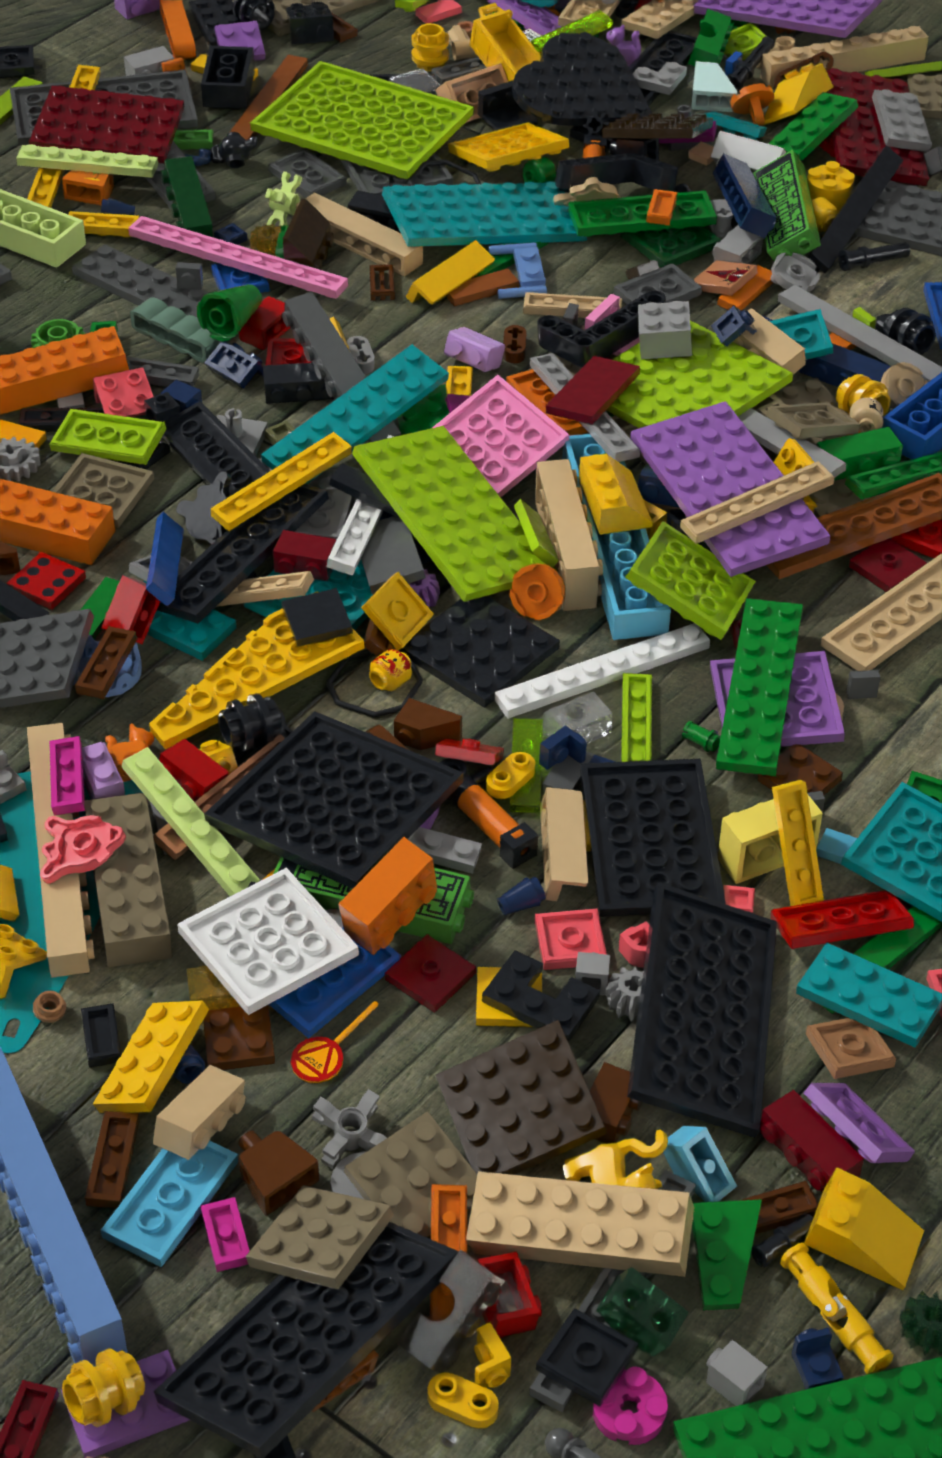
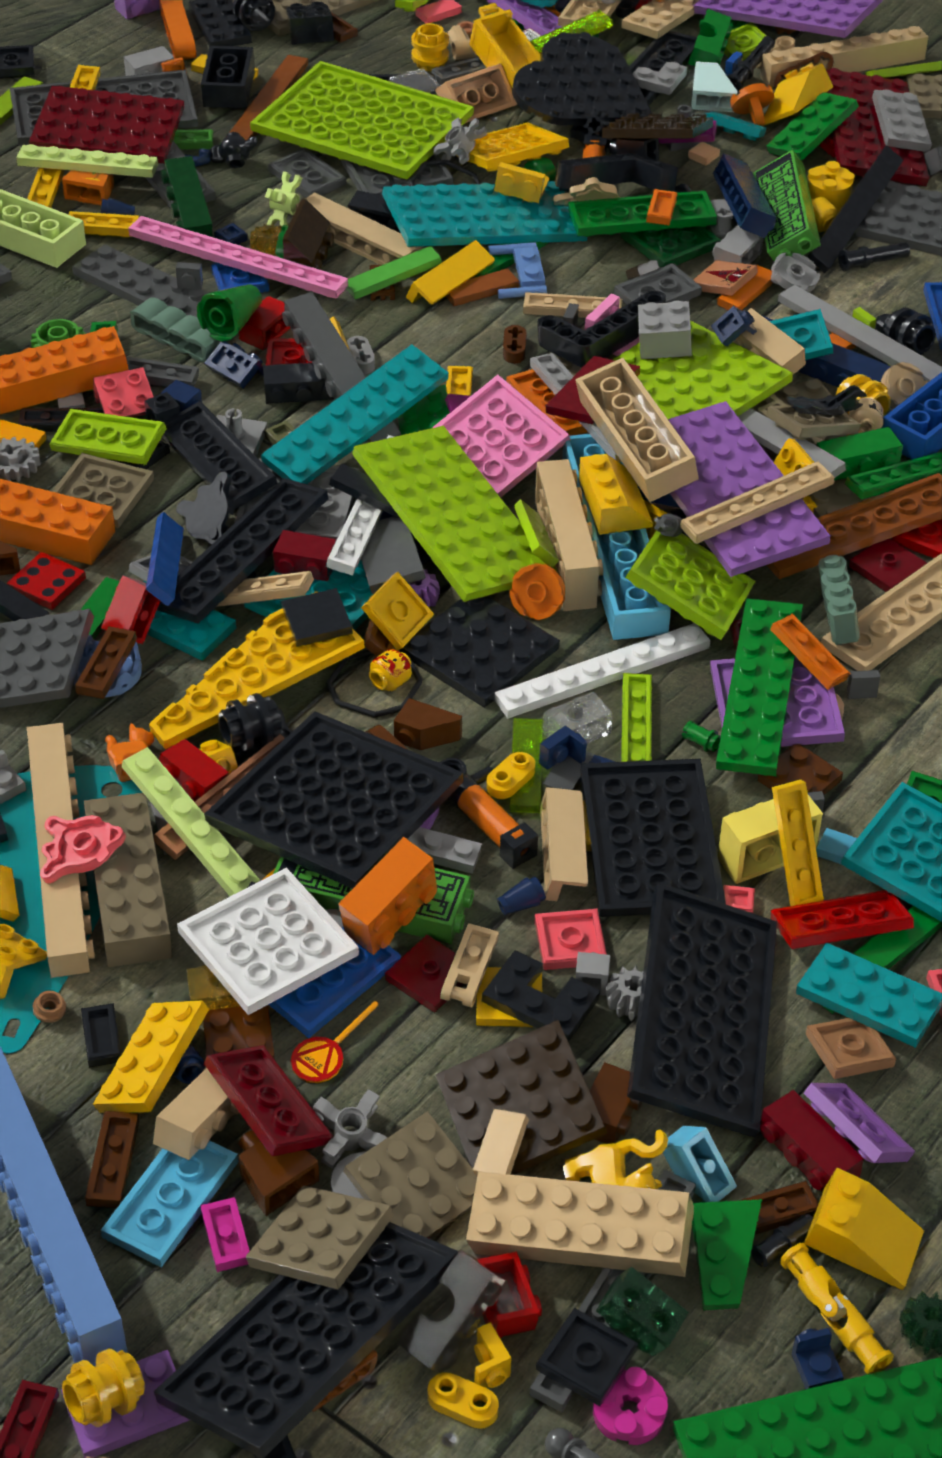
dark pink plate [49,736,85,816] -> none
lavender brick [82,742,125,800] -> none
yellow plate [211,432,352,531] -> none
medium lavender plate [215,21,265,61] -> none
orange tile [430,1184,467,1328] -> none
red plate [435,738,504,766] -> none
lavender brick [444,327,505,372] -> none
black bracket [478,80,538,131] -> none
medium lavender animal [606,24,641,66] -> none
coral plate [618,921,649,967] -> none
light grey brick [706,1340,768,1406] -> none
white slope [711,131,786,173] -> none
none -> dark red tile [204,1045,333,1157]
none -> bright green tile [346,246,442,300]
none -> light grey pin [434,117,487,165]
none -> tan plate [440,923,499,1008]
none -> tan tile [473,1109,529,1176]
none -> yellow bracket [494,162,549,203]
none -> tan brick [575,358,699,502]
none -> dark grey axle [654,514,683,537]
none -> orange tile [770,614,850,690]
none -> black arm [787,385,867,415]
none -> sand green brick [818,555,860,645]

